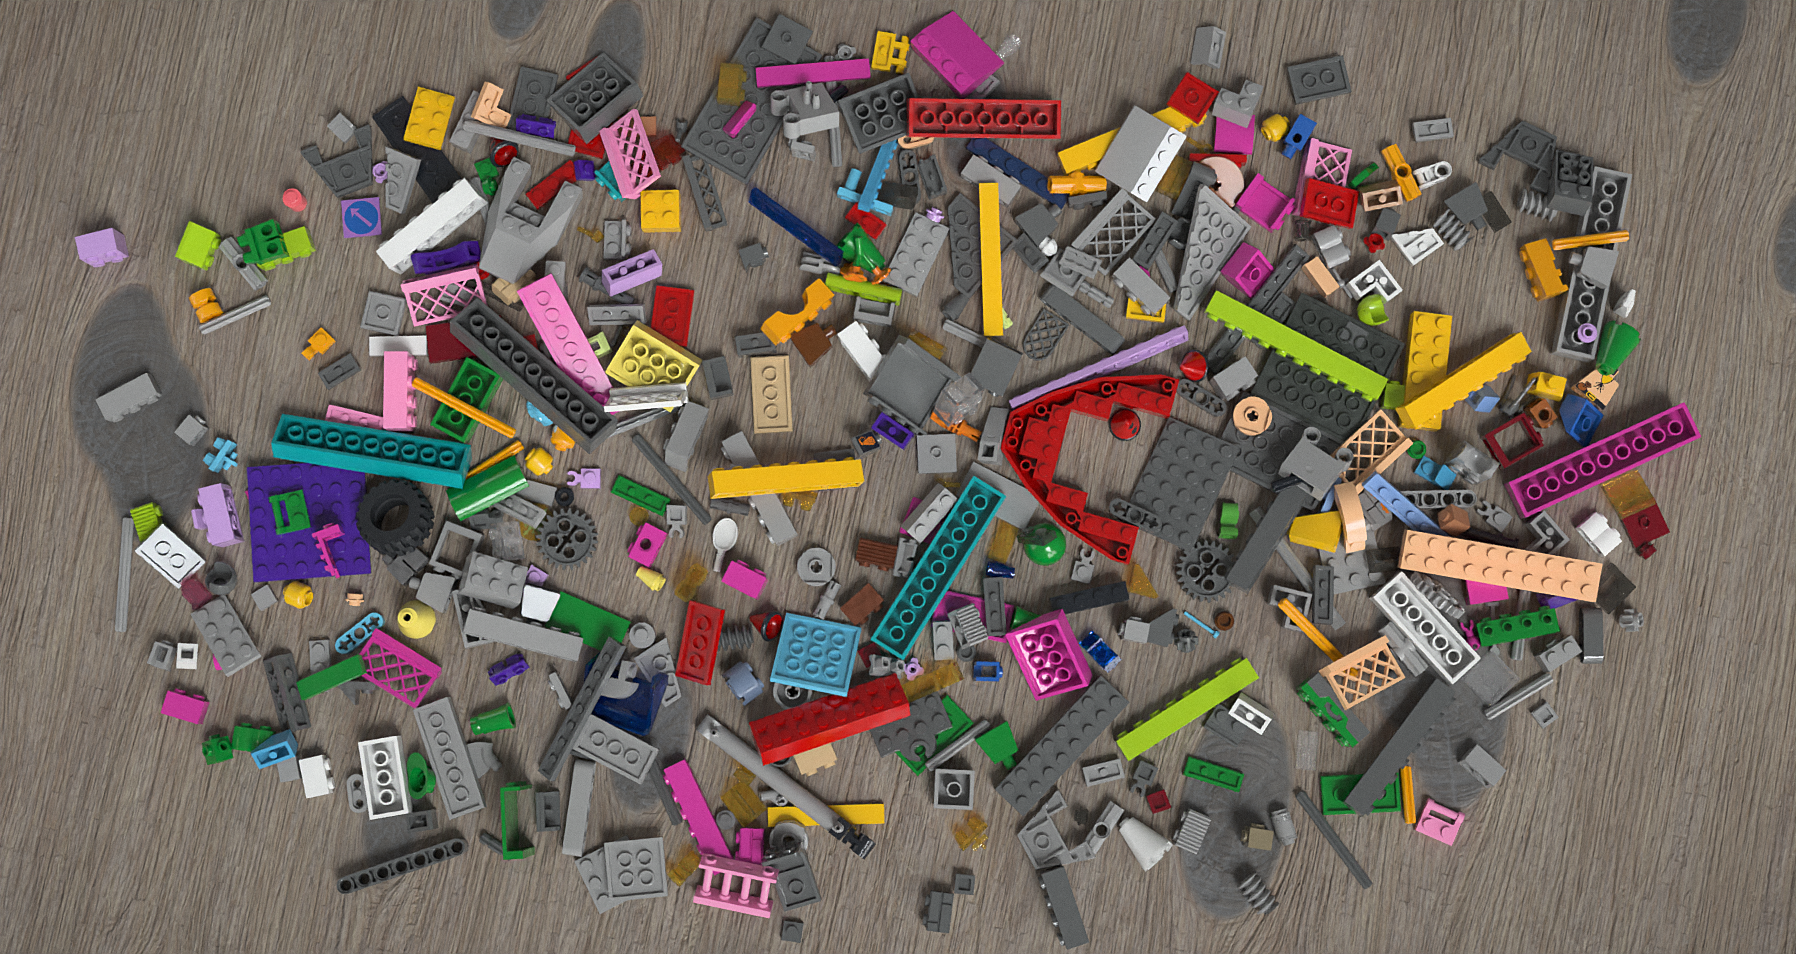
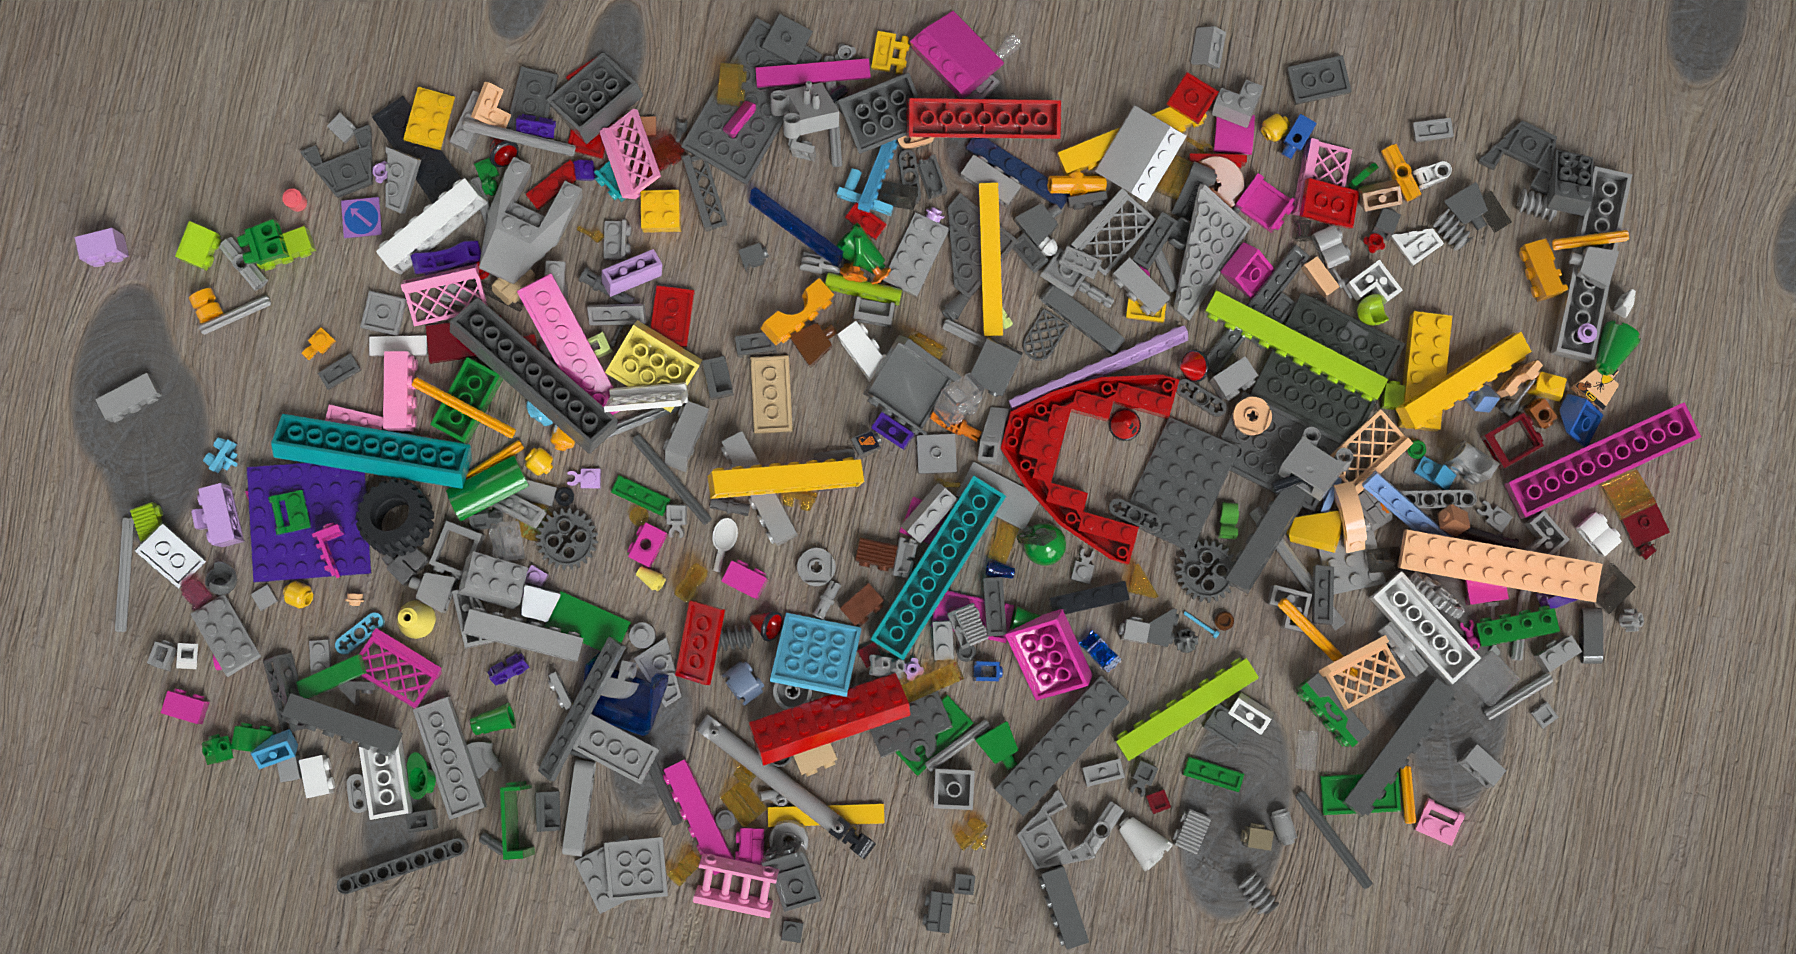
light grey brick [174,415,209,446] -> none
none -> dark grey brick [282,693,403,756]
none -> light nougat plate [1496,360,1543,398]

